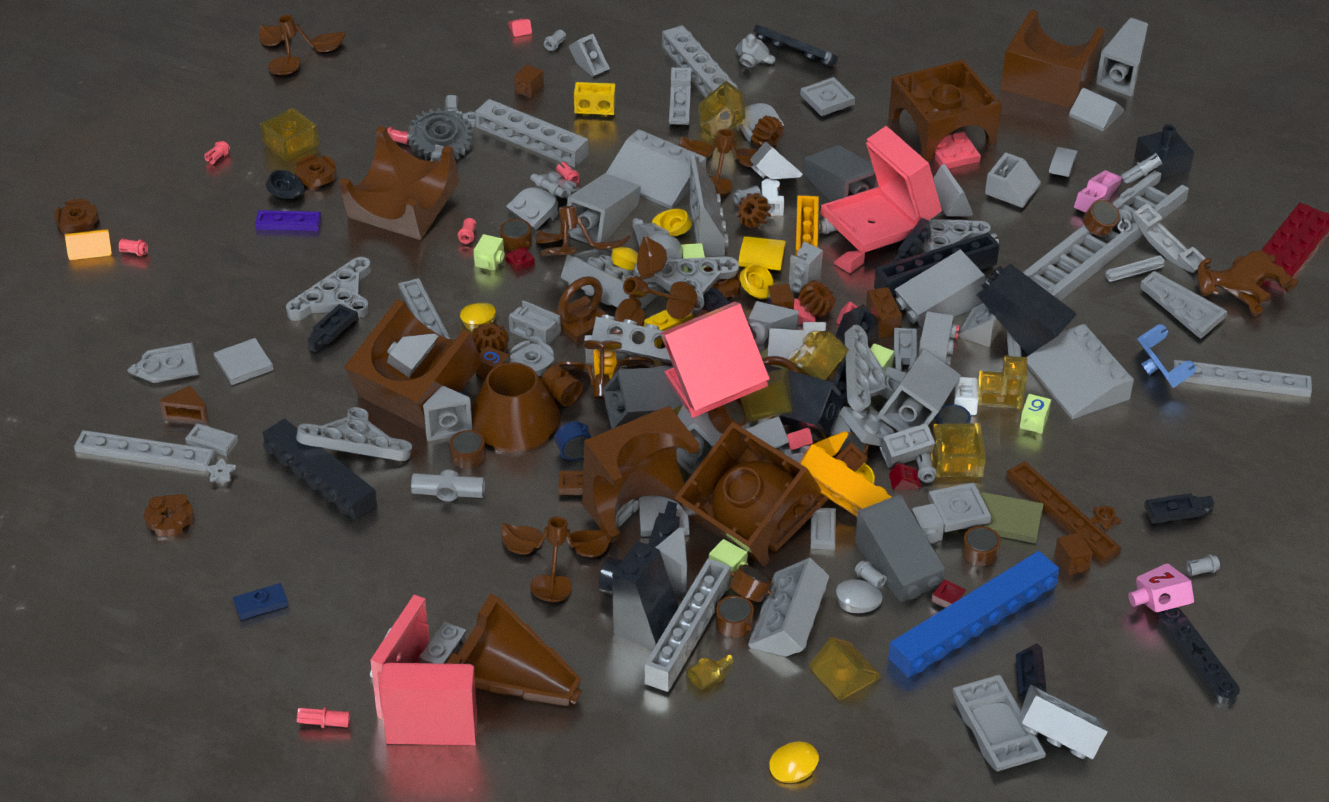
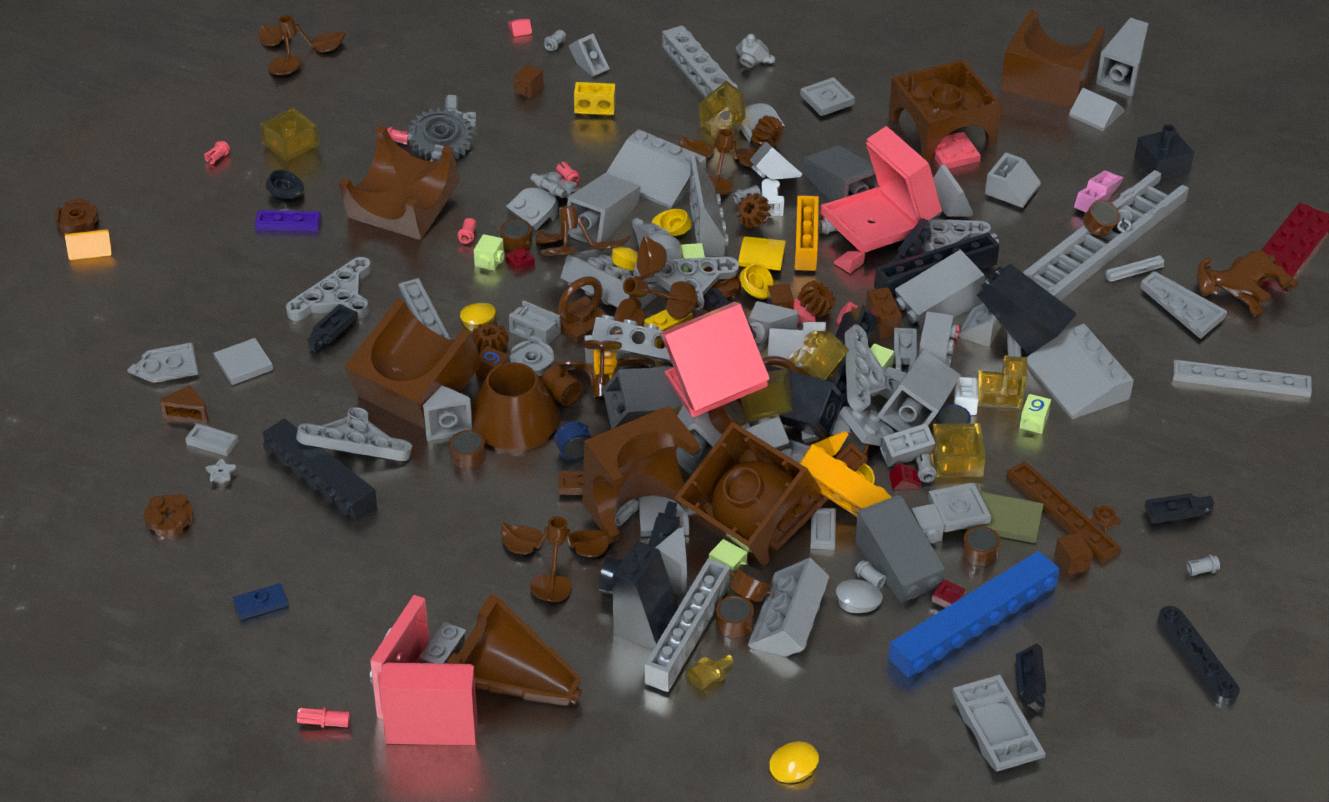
light grey tile [74,430,216,472] -> none
coral pin [119,238,148,256] -> none
reddish brown plate [295,154,337,189] -> none
light grey slope [387,334,438,378] -> none
light grey piece [411,470,485,502] -> none
light grey brick [475,99,589,168] -> none
light grey slope [669,67,691,124] -> none
black piece [753,24,839,67] -> none
coral slope [786,428,813,450] -> none
light grey hinge [789,242,823,293] -> none
clear yellow slope [809,637,881,701] -> none
slope [1019,685,1108,759] -> none
light grey slope [1049,147,1078,177] -> none
light grey axle [1121,153,1162,185] -> none
bright pink torso [1128,563,1194,612] -> none
light grey slope [1133,203,1206,273] -> none
medium blue piece [1137,324,1196,388] -> none

